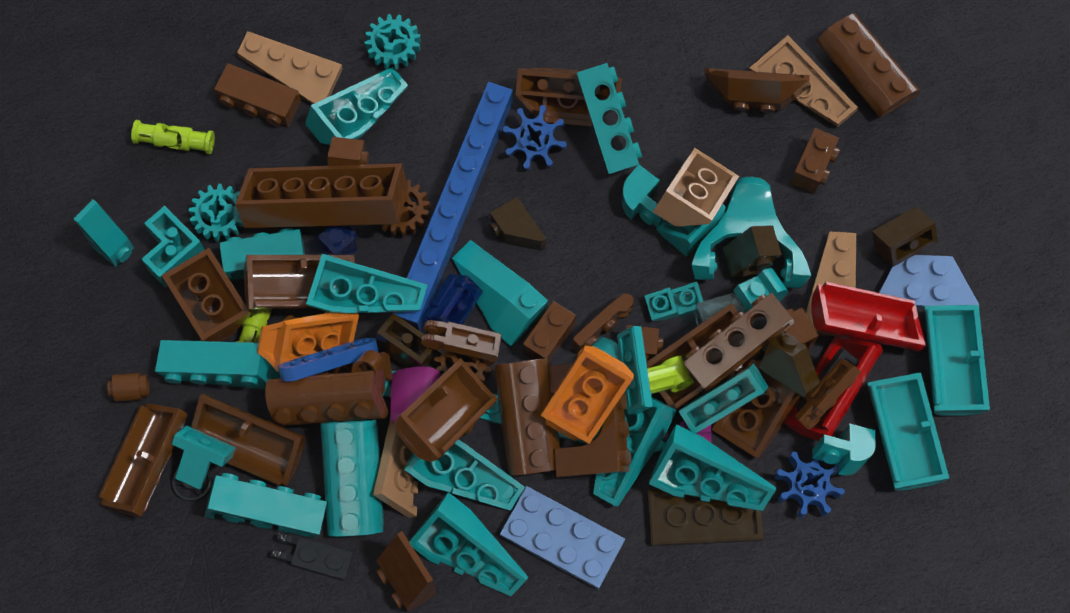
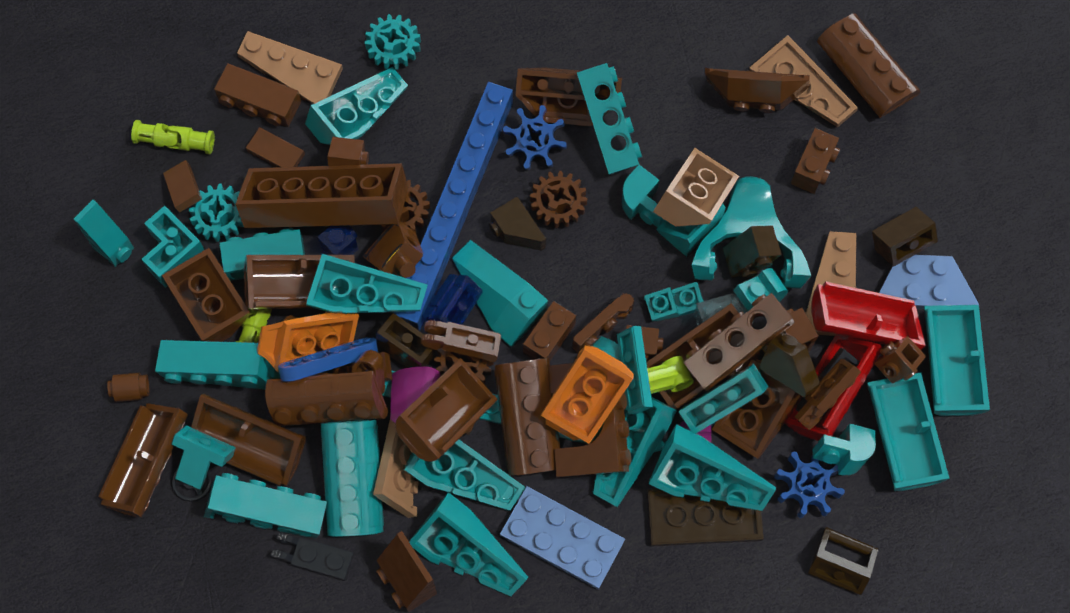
none -> reddish brown tile [163,160,202,213]
none -> reddish brown tile [246,127,305,168]
none -> reddish brown torso [363,220,424,278]
none -> reddish brown gear [530,171,587,228]
none -> dark brown tile [808,527,878,595]
none -> reddish brown brick [874,336,926,384]

